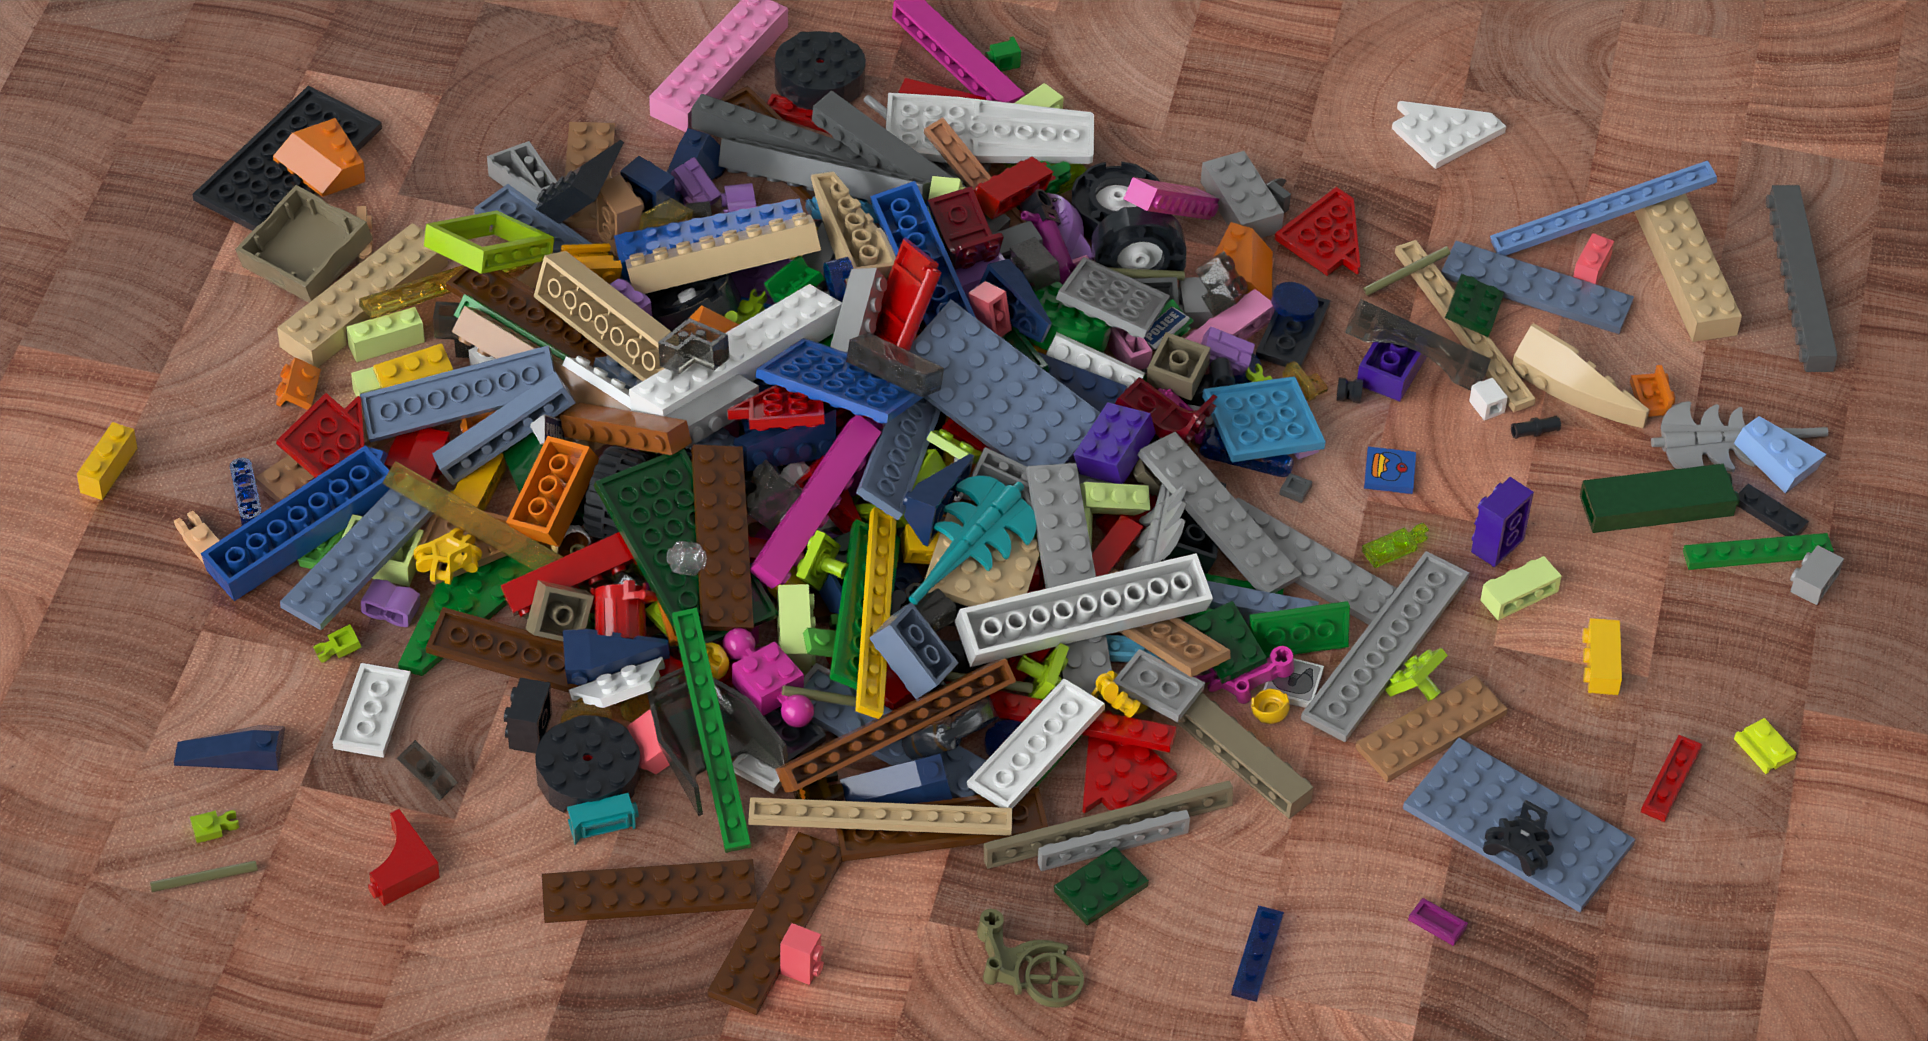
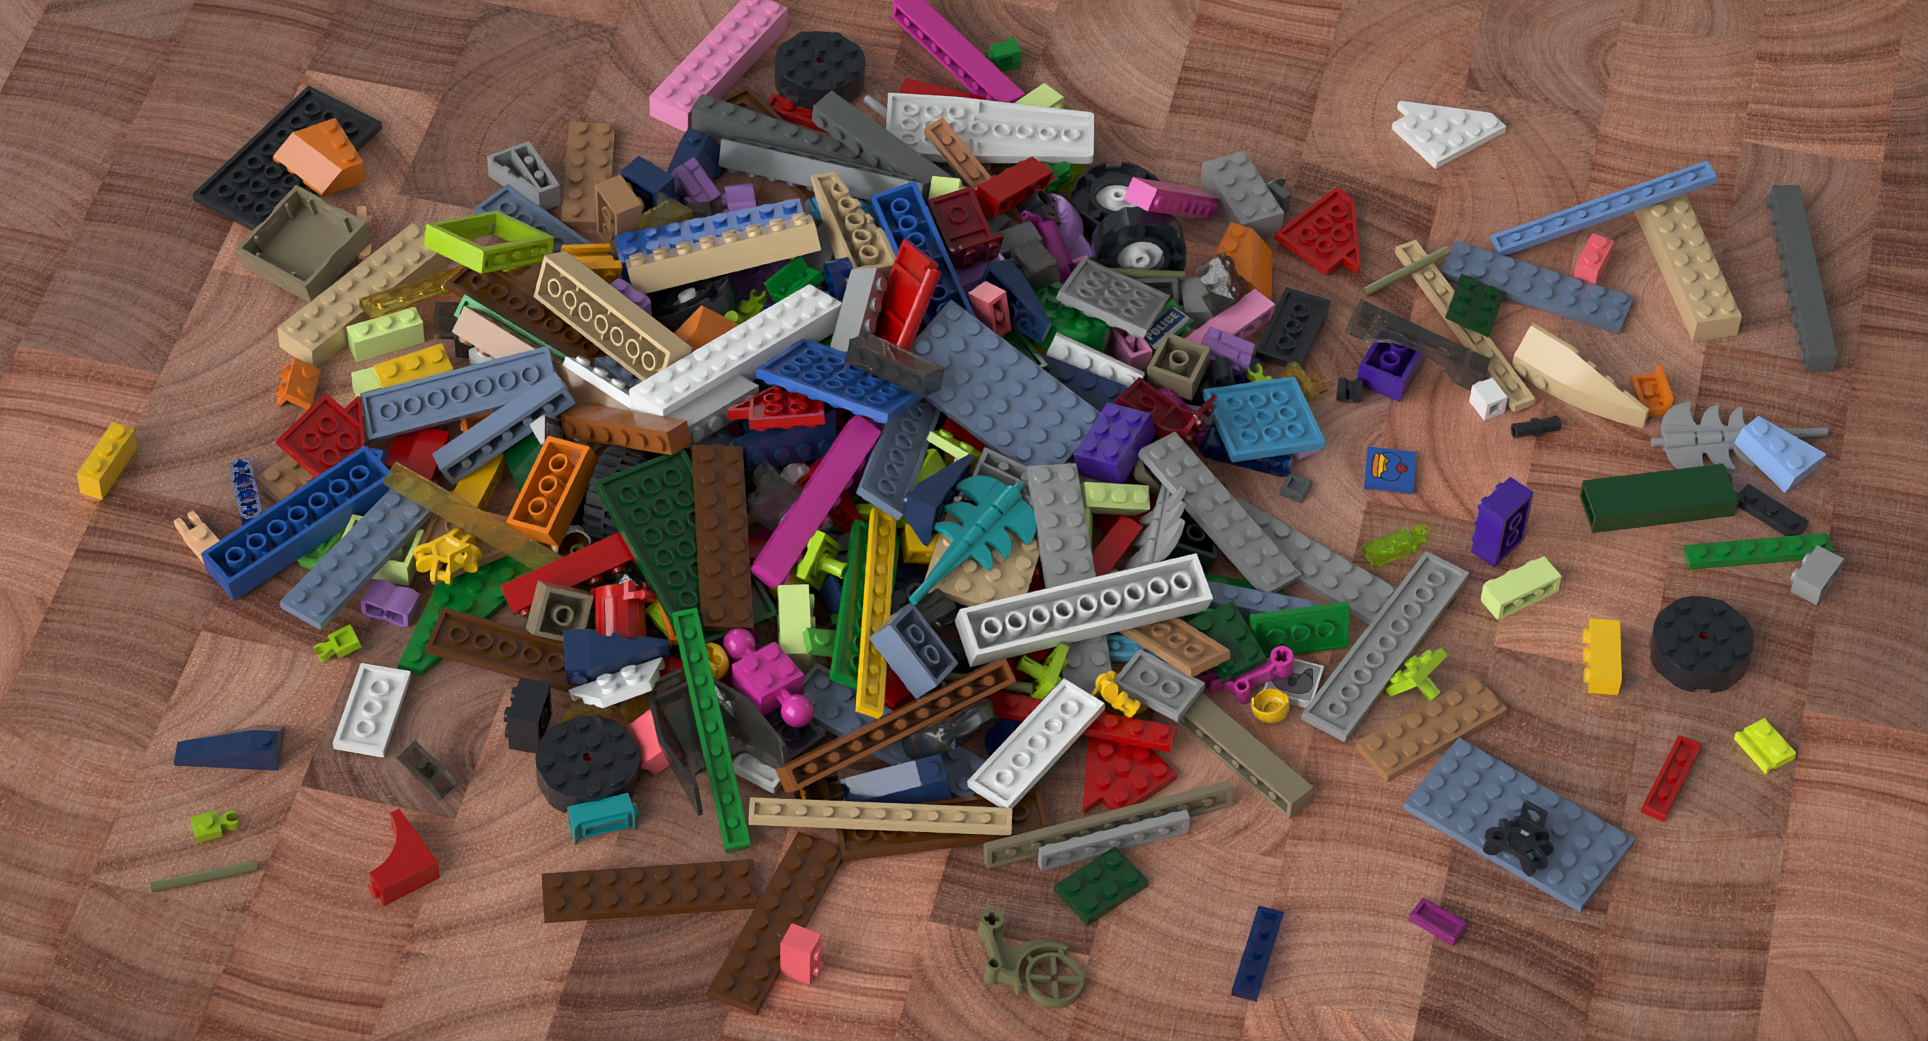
black slope [536,140,624,224] -> none
clear smoke brick [658,318,730,374] -> none
clear head [666,541,706,576] -> none
olive bar [782,685,856,707] -> none
clear blue tile [1271,282,1318,321] -> none
none -> black piece [1649,596,1754,693]

